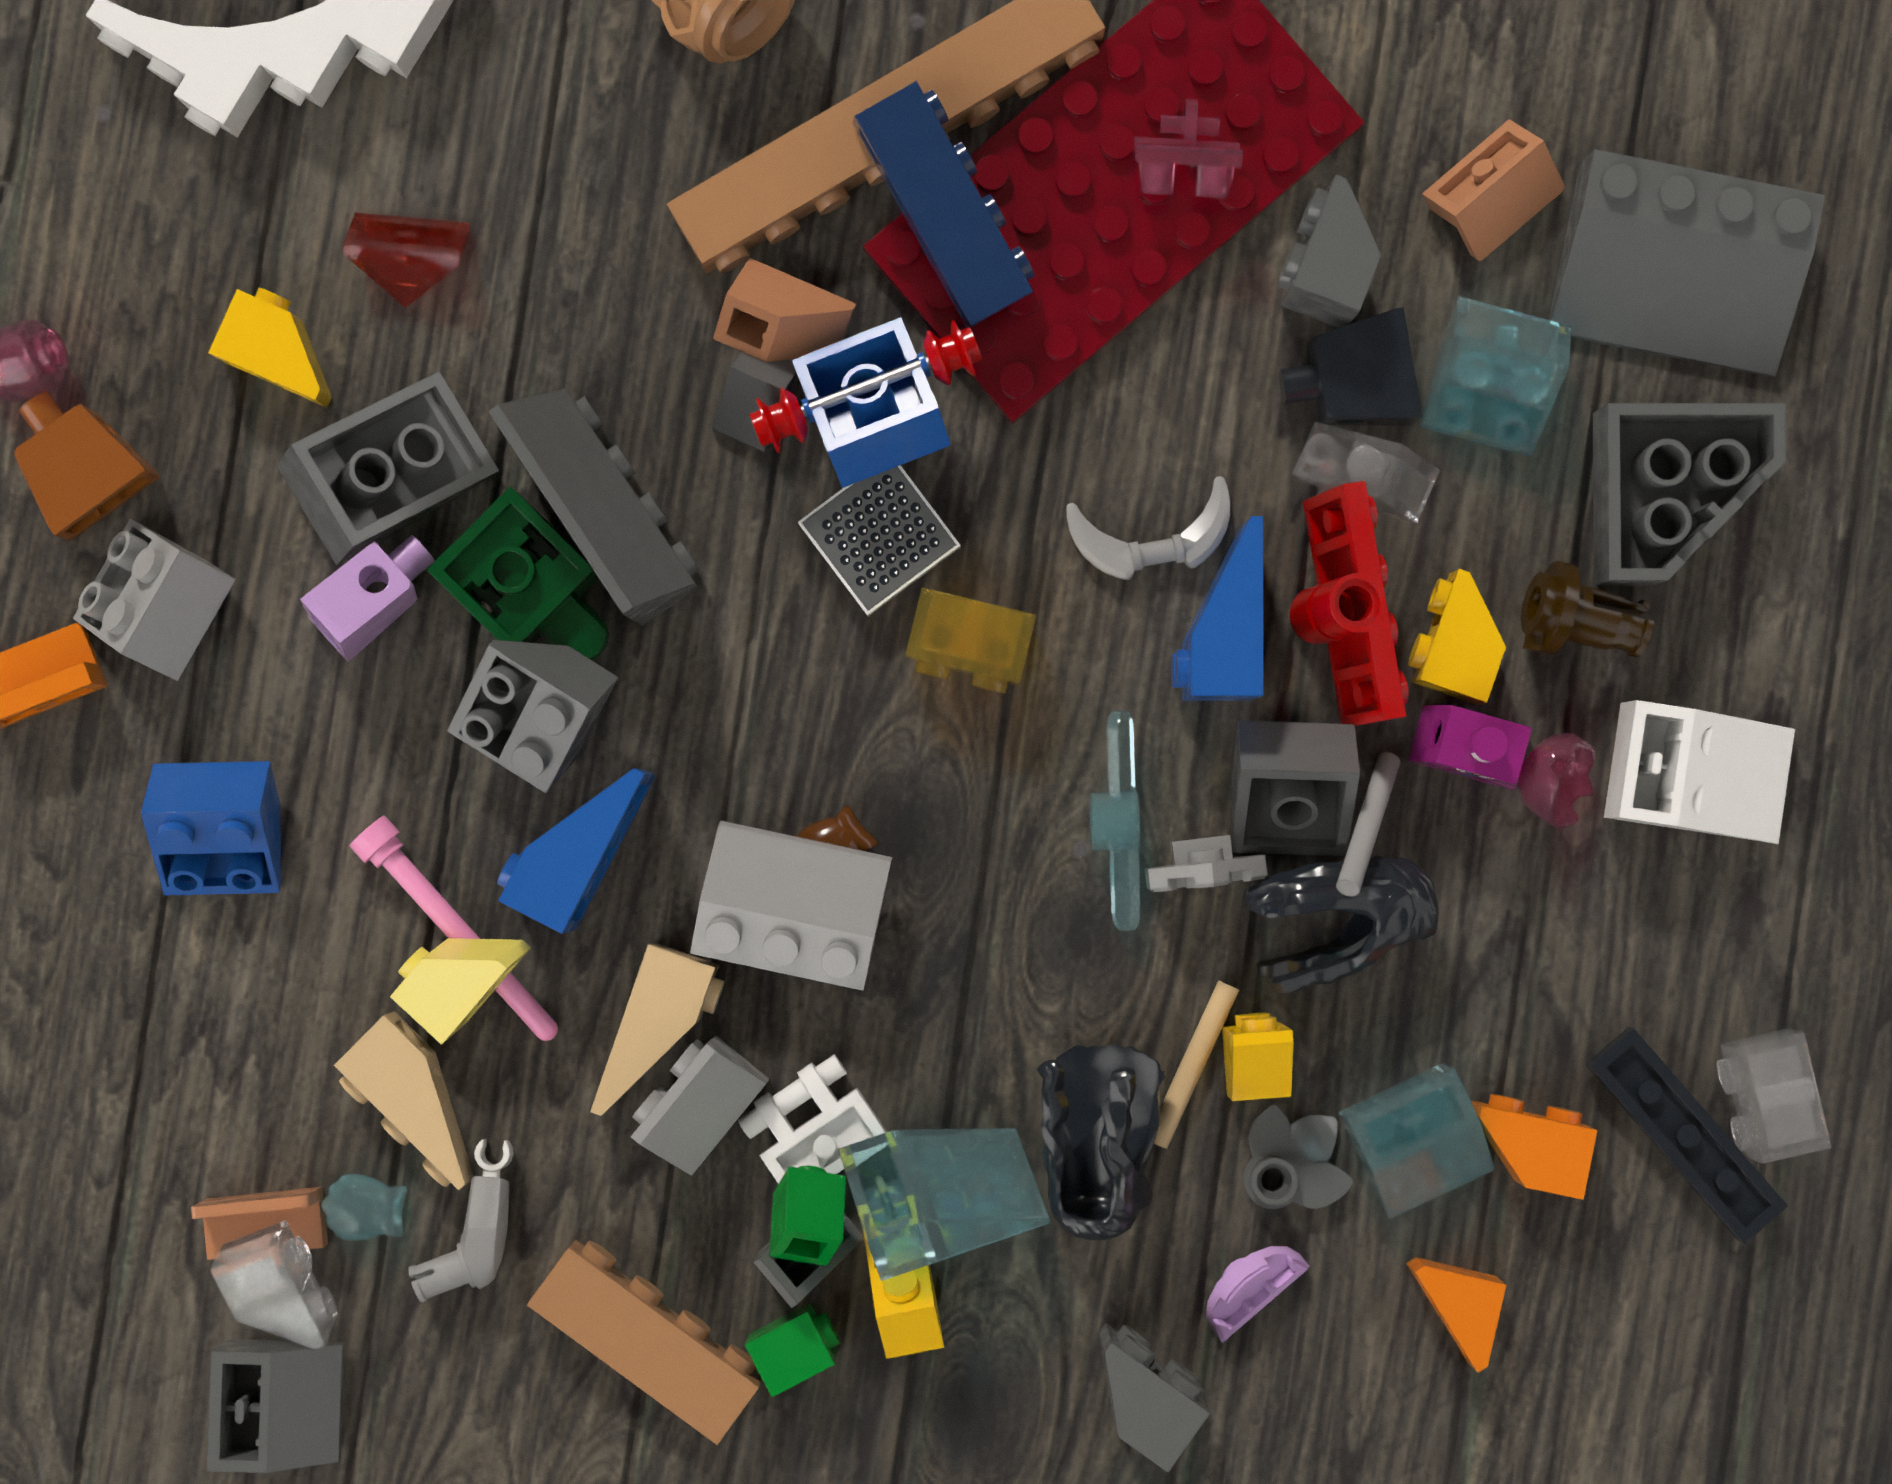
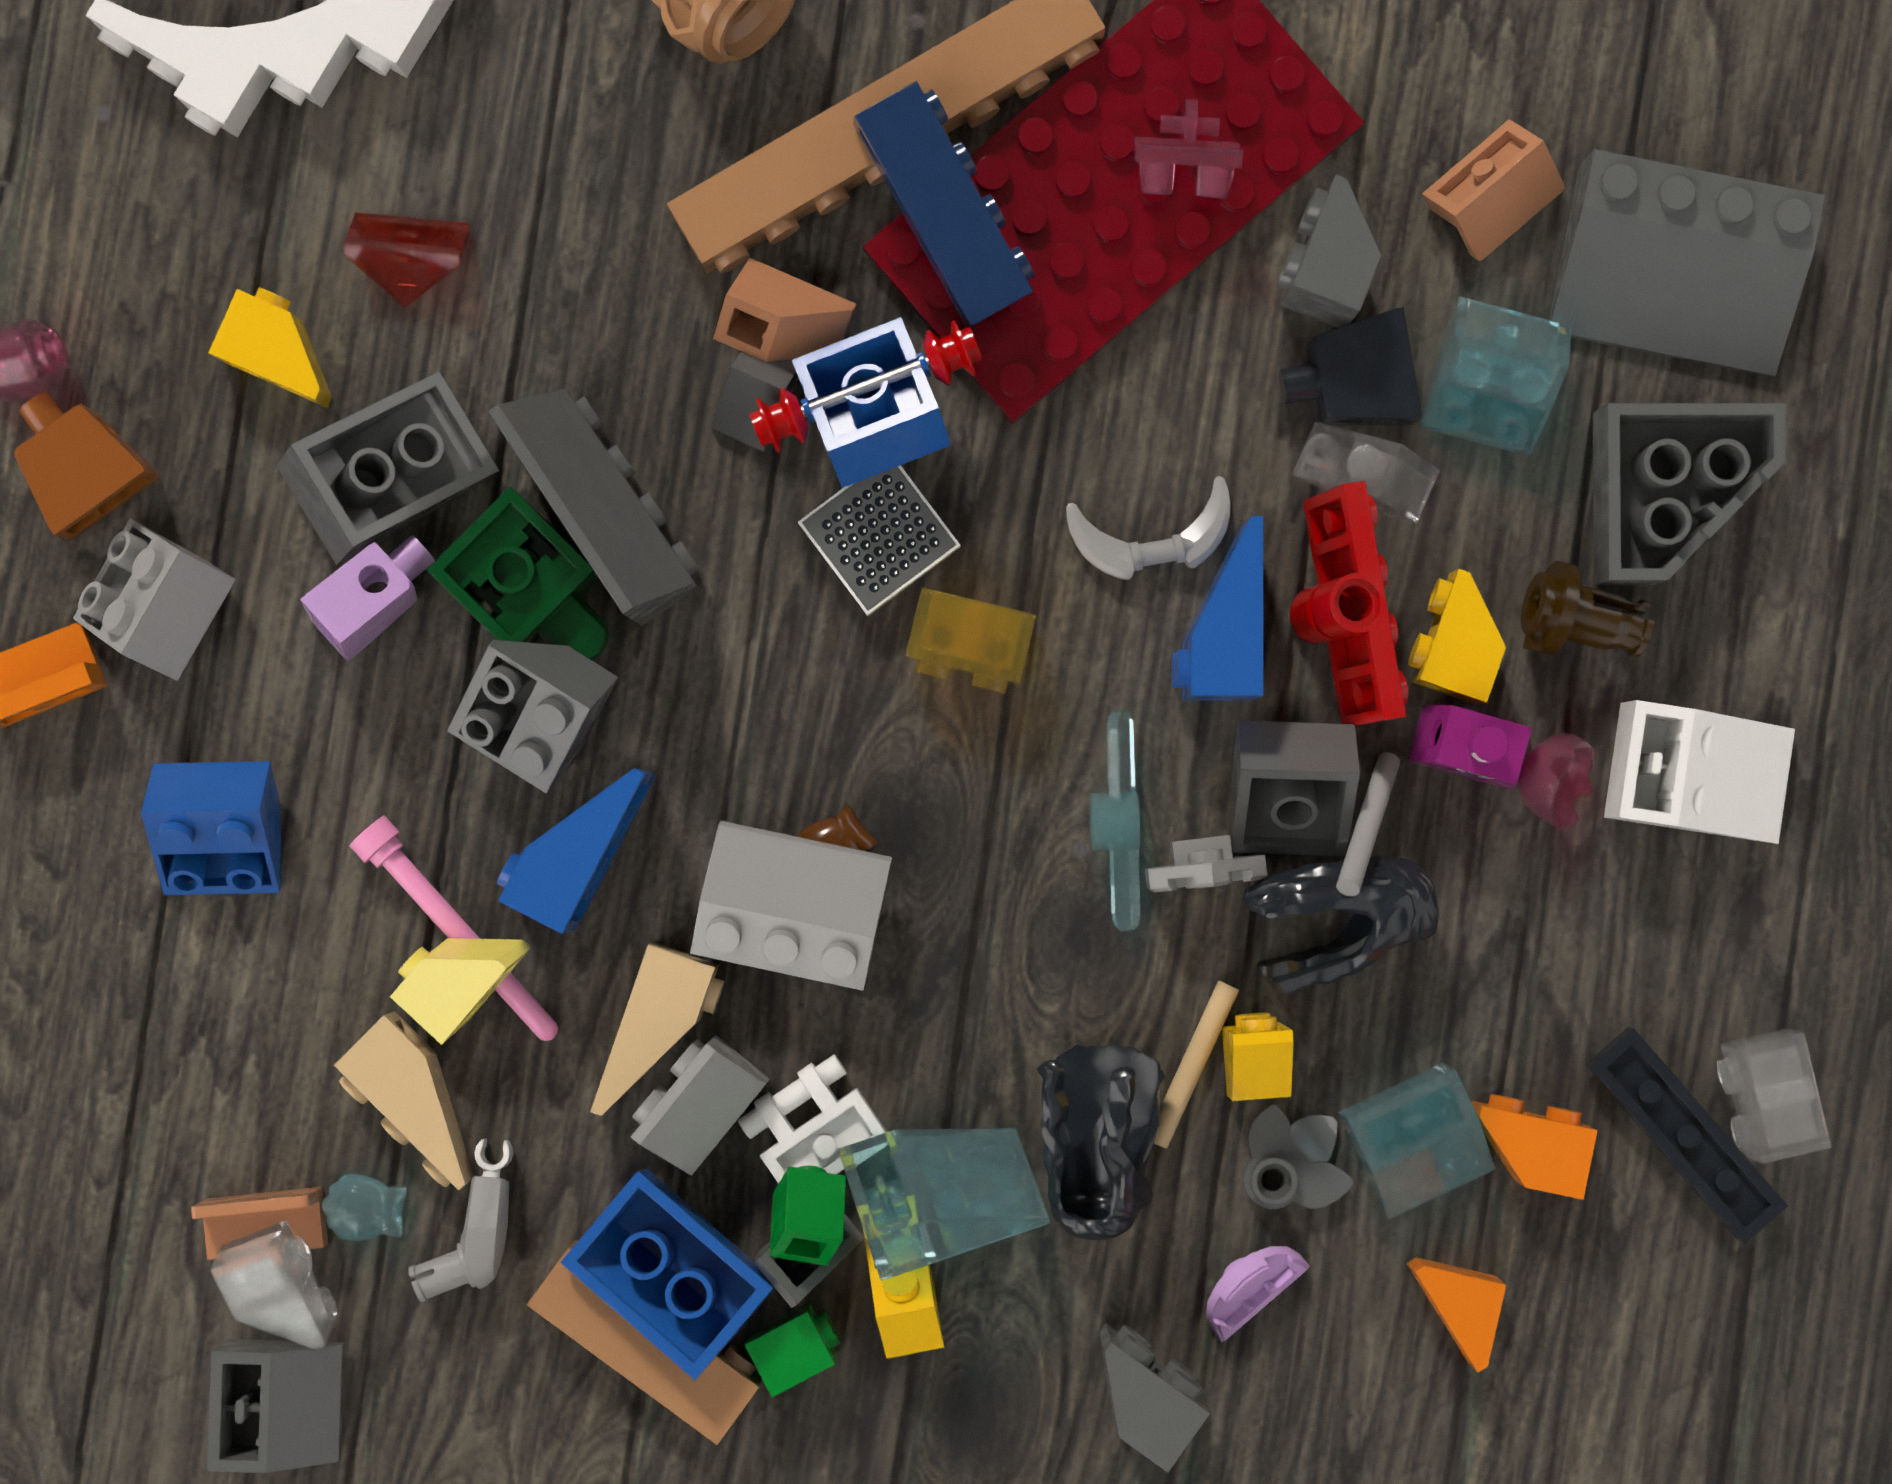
none -> blue slope [560,1169,775,1380]

